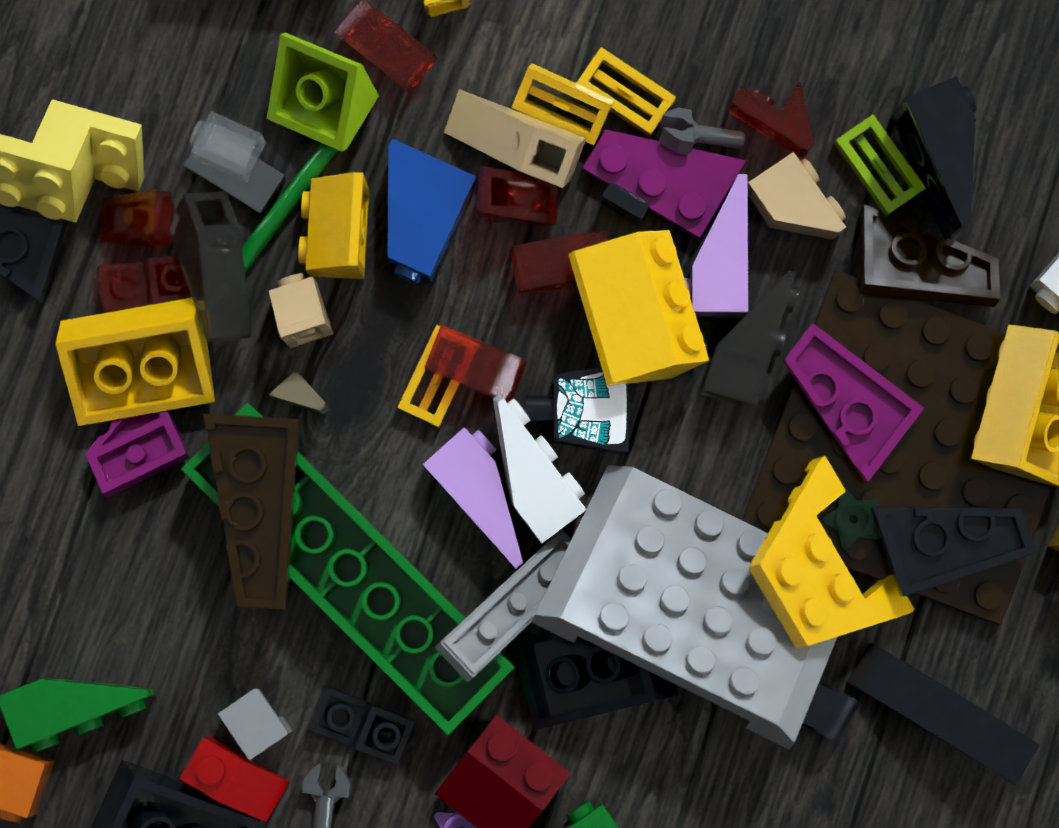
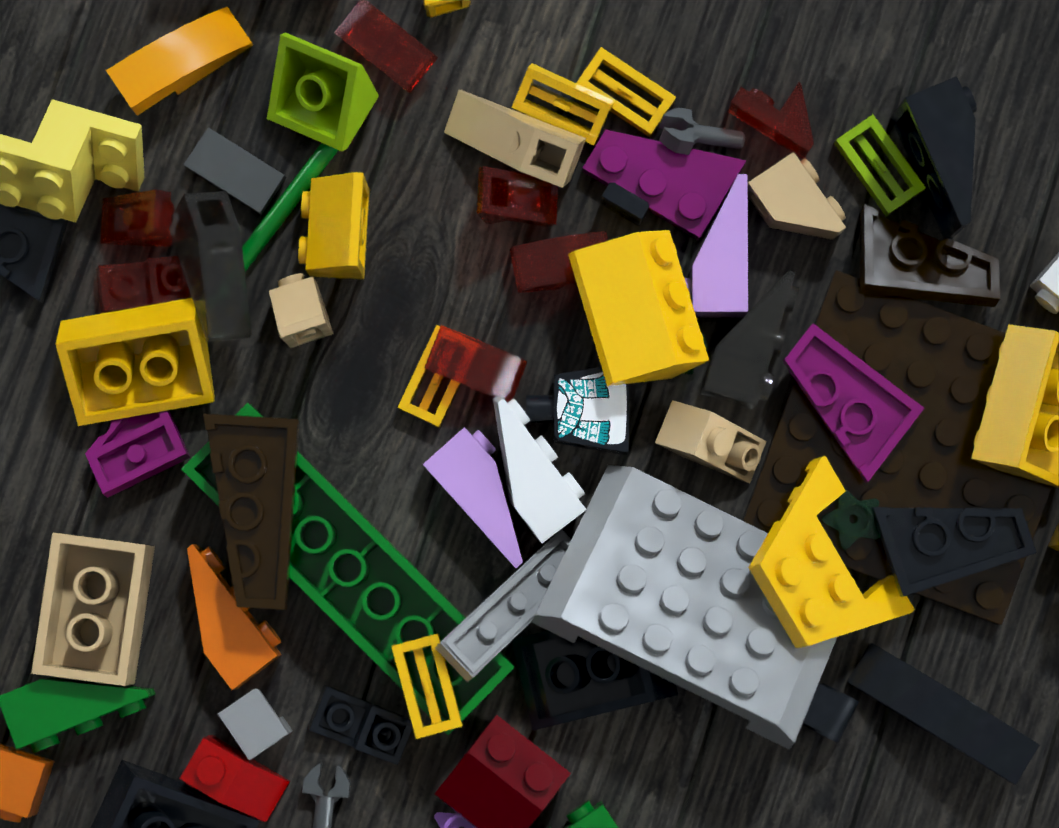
clear brick [189,111,266,183] -> none
dark tan slope [269,372,329,414] -> none
blue slope [388,139,477,284] -> none
none -> tan brick [31,533,155,686]
none -> light orange slope [106,6,253,116]
none -> orange slope [187,544,282,690]
none -> yellow tile [391,634,463,739]
none -> tan slope [655,400,767,484]

